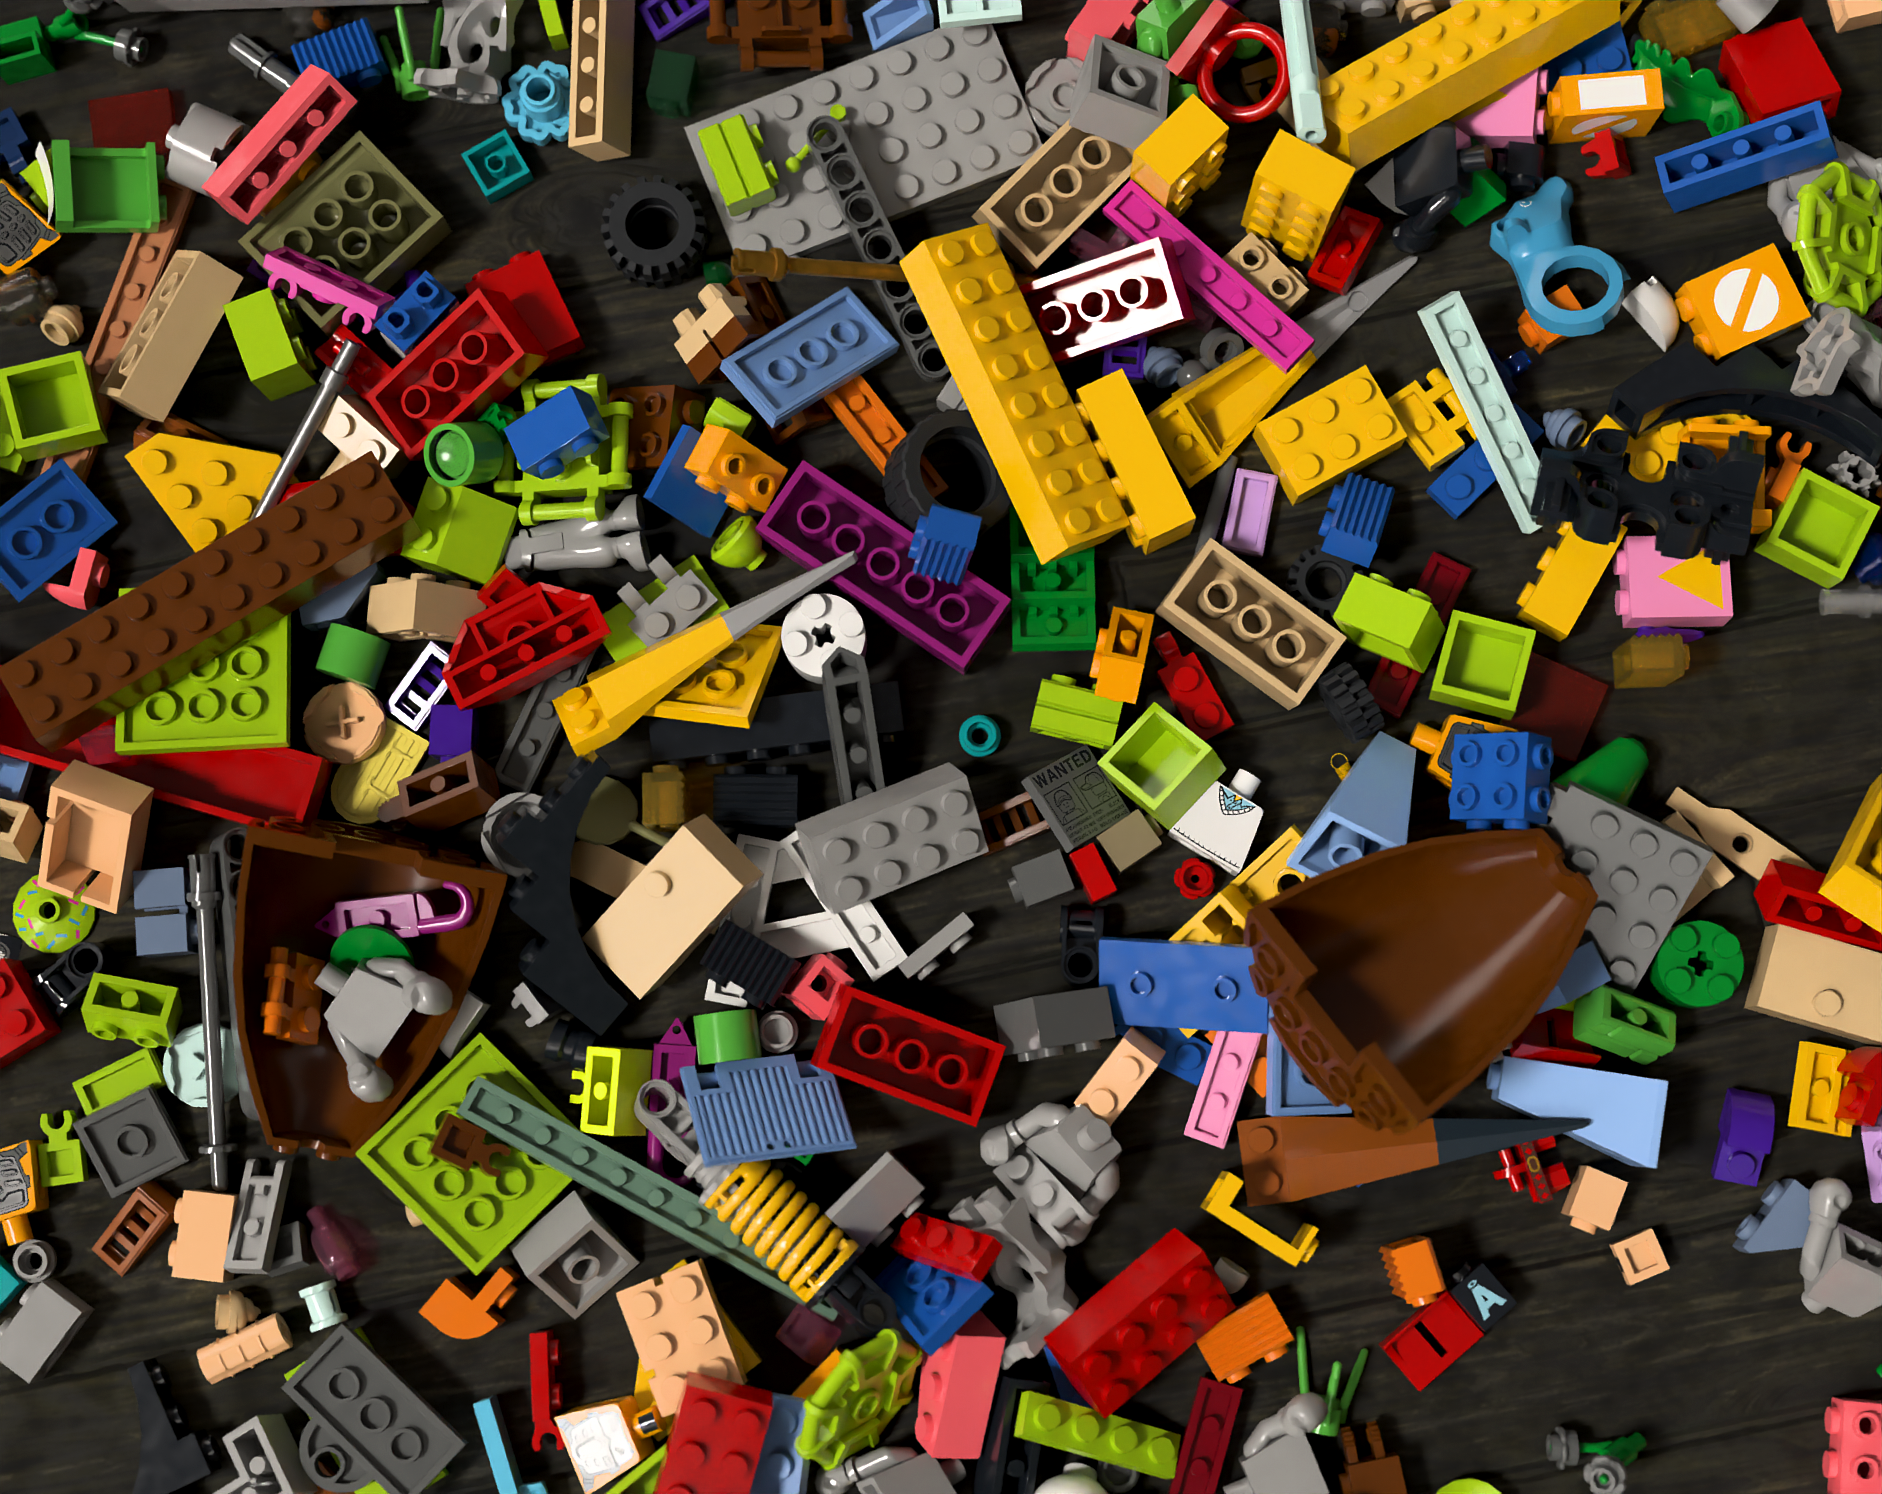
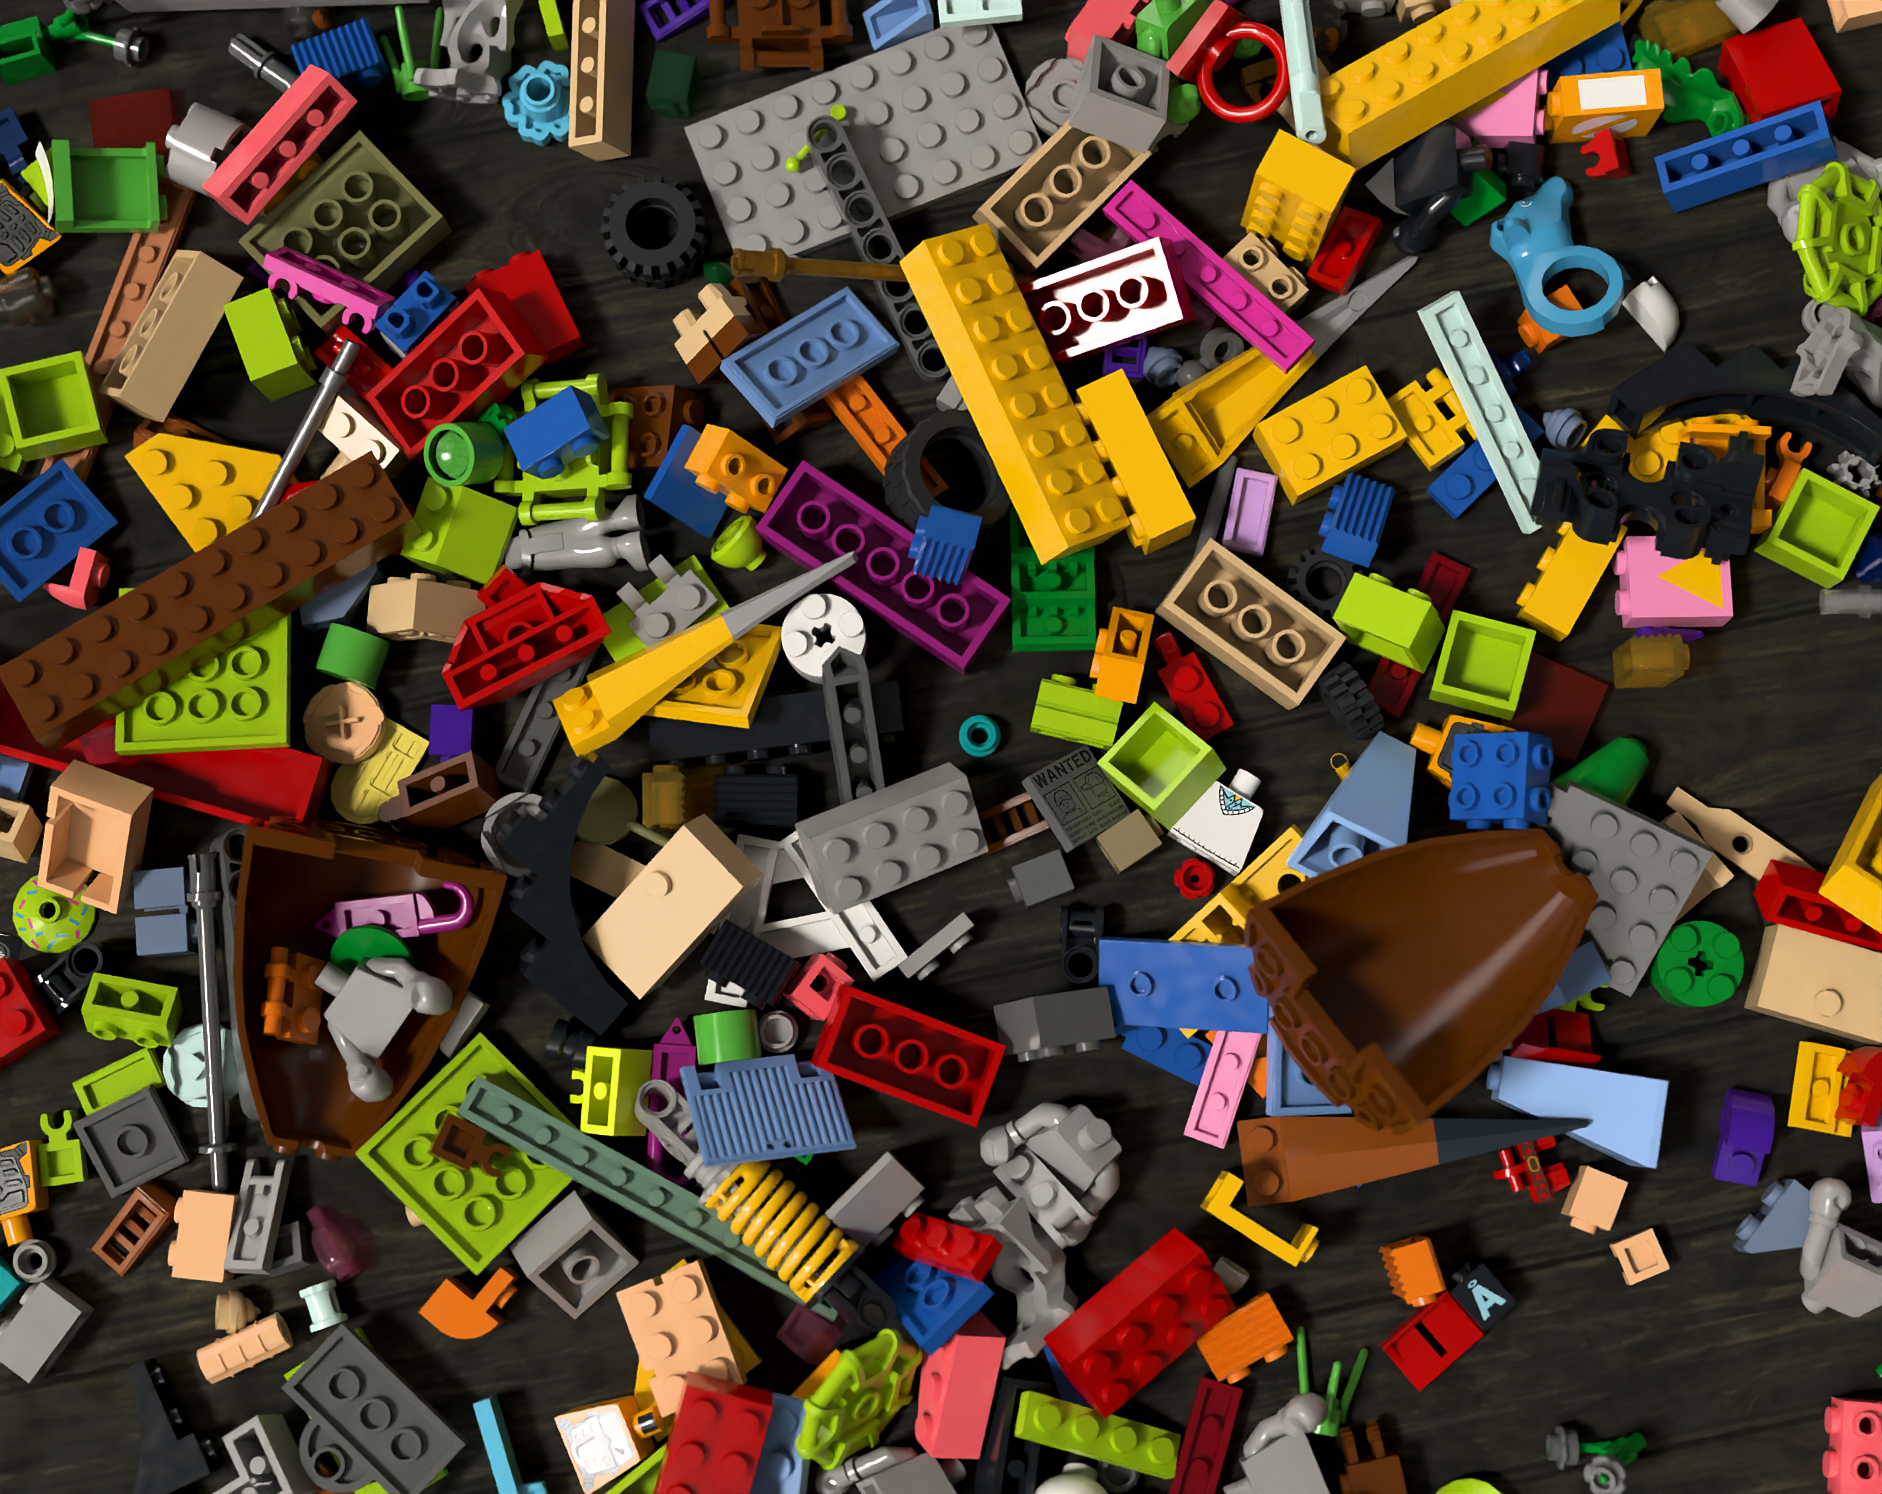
tan plate [41,304,84,346] -> none
slope [384,640,452,732] -> none
teal piece [461,129,534,204] -> none
flat silver tile [511,979,565,1027] -> none
red plate [530,1329,565,1451] -> none
lime brick [697,114,780,217] -> none
lime brick [703,397,758,441] -> none
red piece [1068,843,1117,906] -> none
light nougat brick [1074,1026,1166,1126] -> none
yellow brick [1129,94,1229,219] -> none
bright green brick [1573,985,1676,1065] -> none
light orange brick [1675,243,1811,365] -> none

